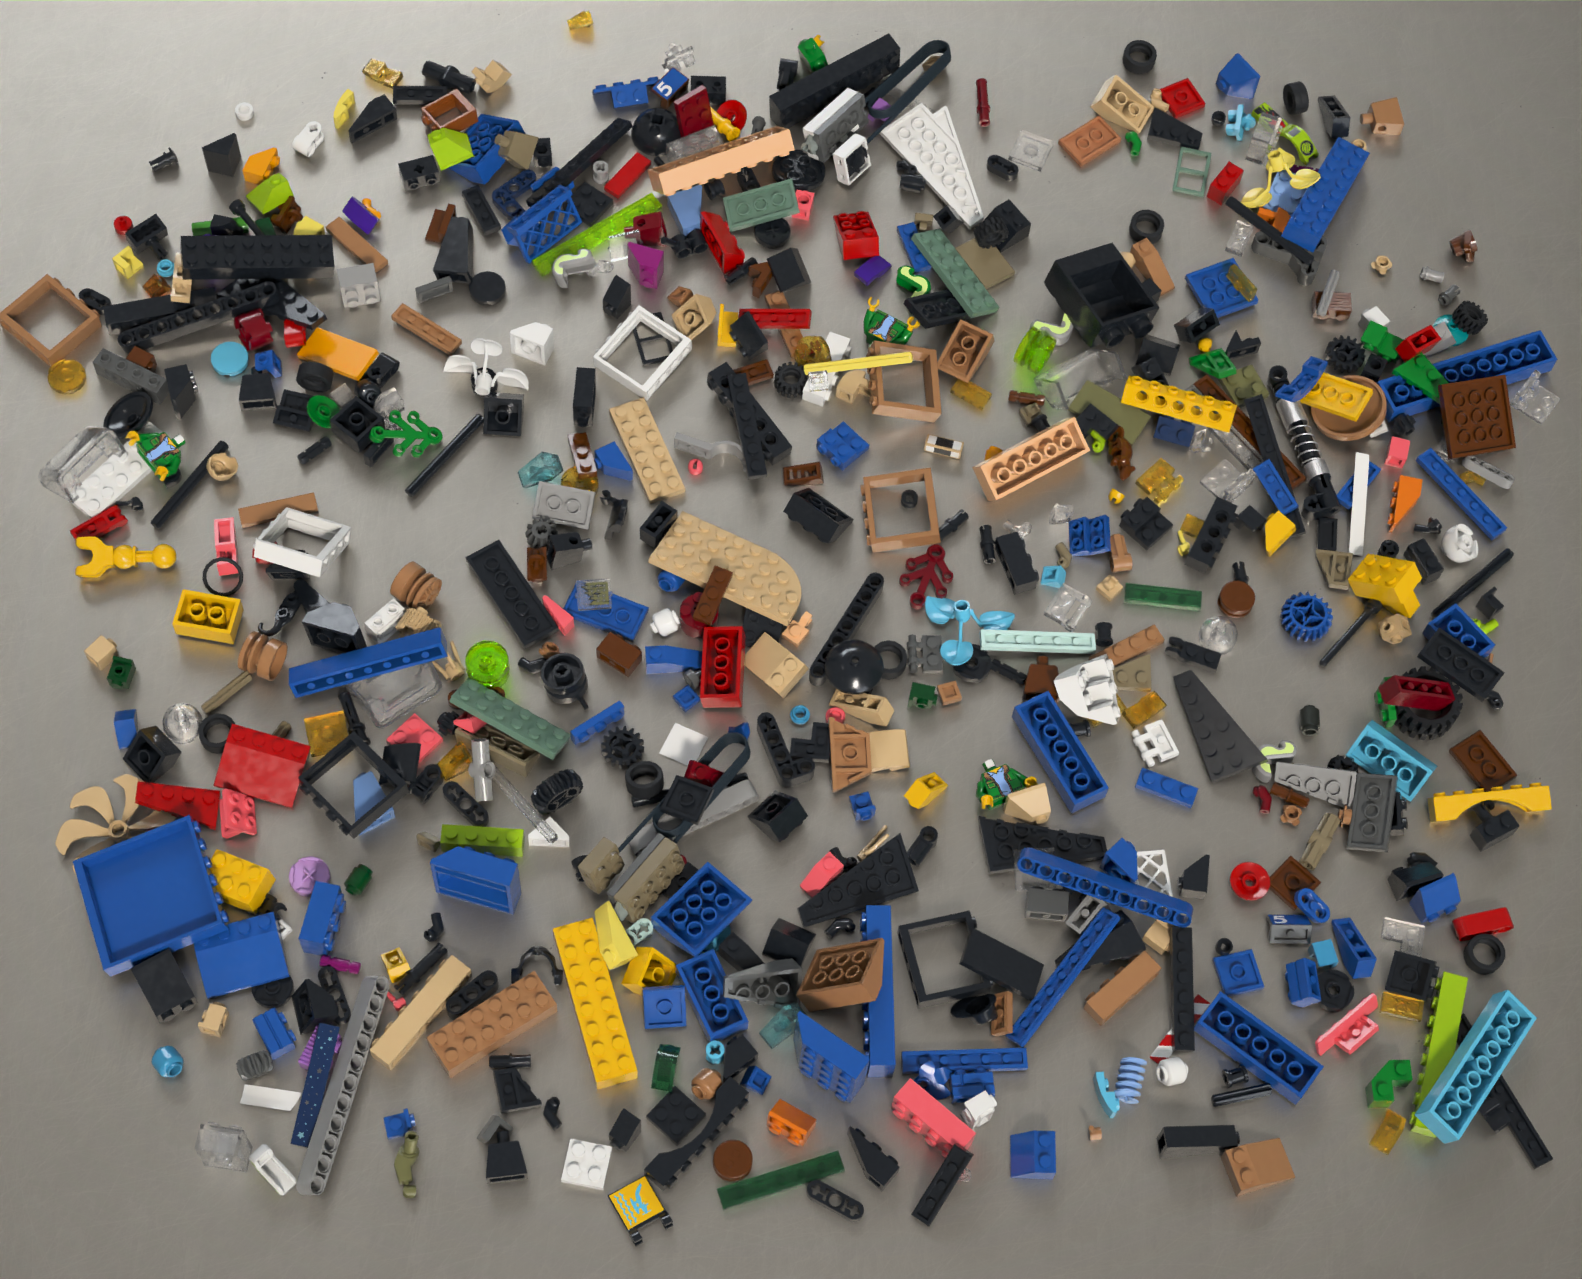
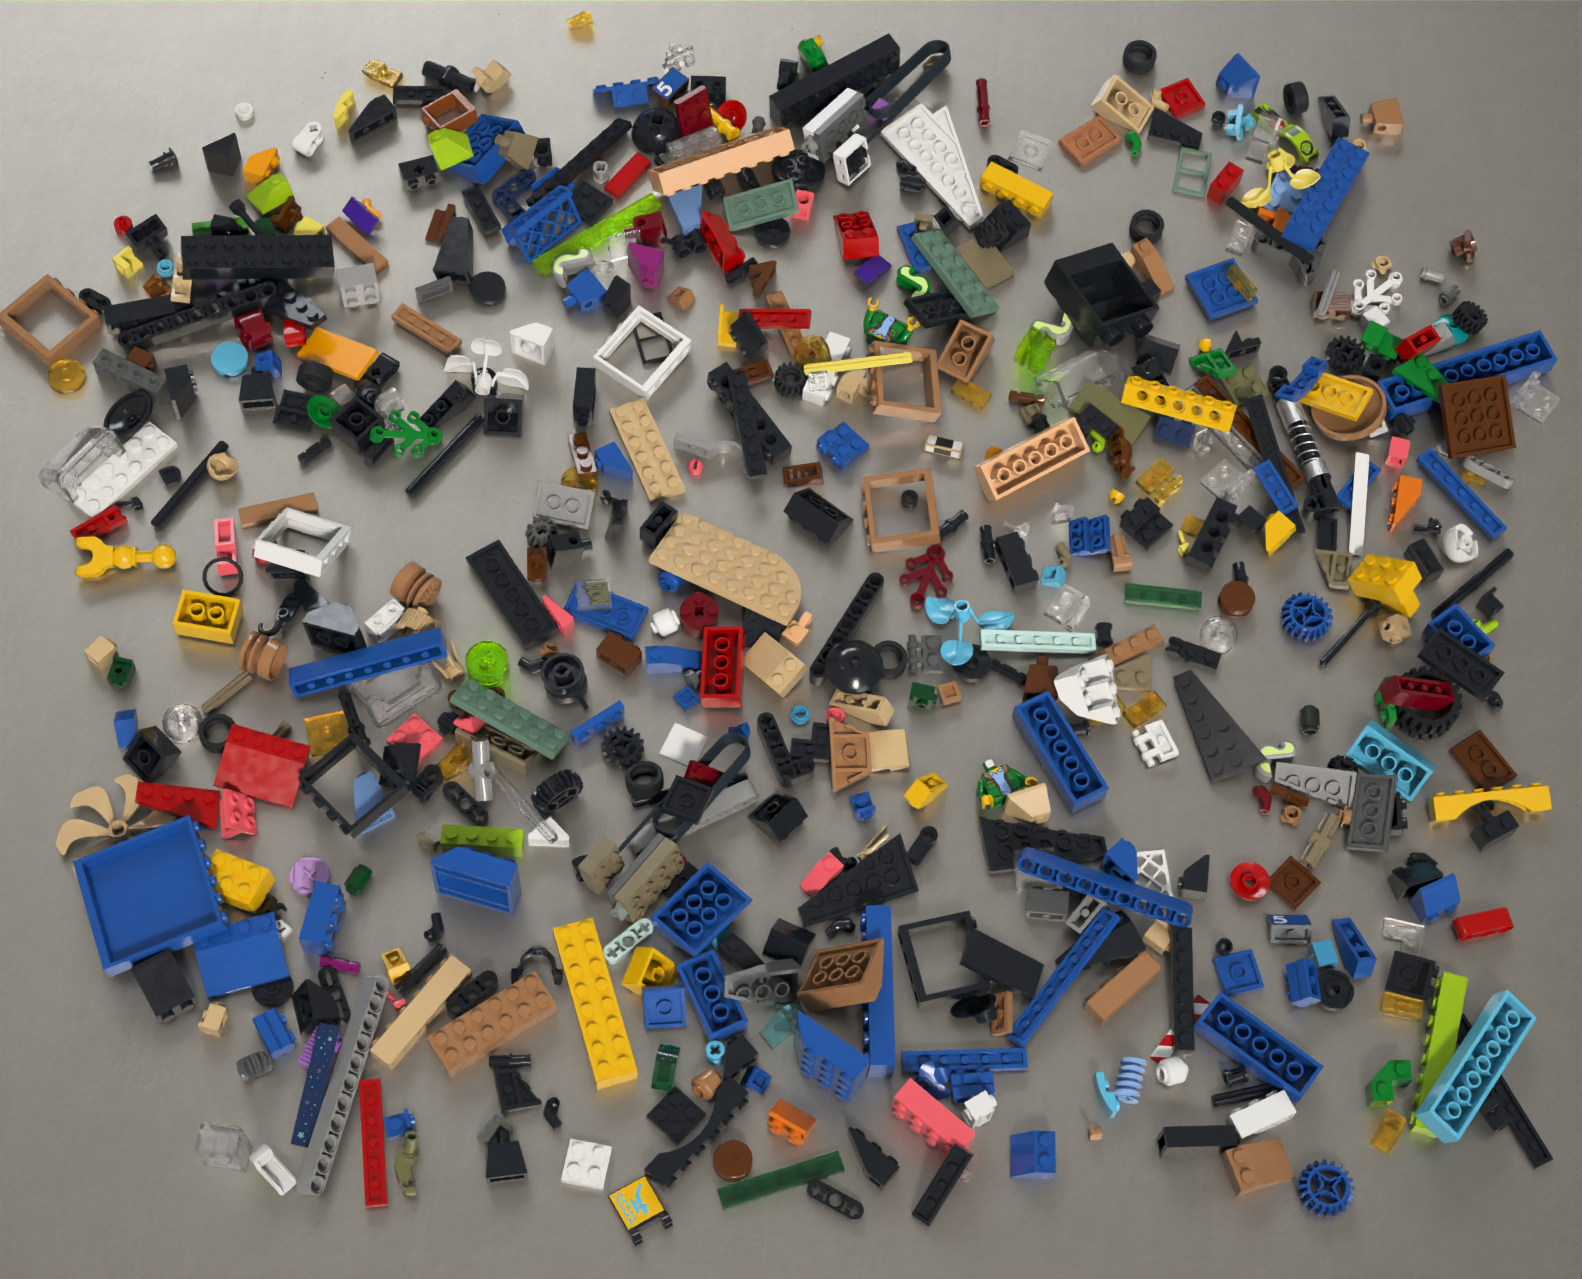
torso [125,431,186,481] -> none
dark azure head [151,1046,184,1077] -> none
white sticker [240,1084,302,1111] -> none
clear light blue slope [518,451,564,488] -> none
light yellow slope [594,901,638,970] -> none
black slope [609,1108,641,1152] -> none
tan slope [672,294,717,340] -> none
reddish brown plate [693,566,733,626] -> none
black slope [767,248,811,293] -> none
tan tile [1096,574,1123,602] -> none
blue plate [1135,768,1198,808] -> none
black brick [1174,307,1220,343] -> none
blue plate [1294,888,1330,924] -> none
coral bracket [1315,993,1379,1056] -> none
black wheel [1377,540,1399,558] -> none
black tyre [1464,933,1505,975] -> none
none -> red plate [359,1078,388,1208]
none -> black slope [419,380,477,428]
none -> blue torso [562,268,607,312]
none -> yellow brick [979,161,1054,218]
none -> white brick [1226,1090,1296,1143]
none -> blue gear [1297,1159,1355,1218]
none -> white plant [1351,269,1403,317]

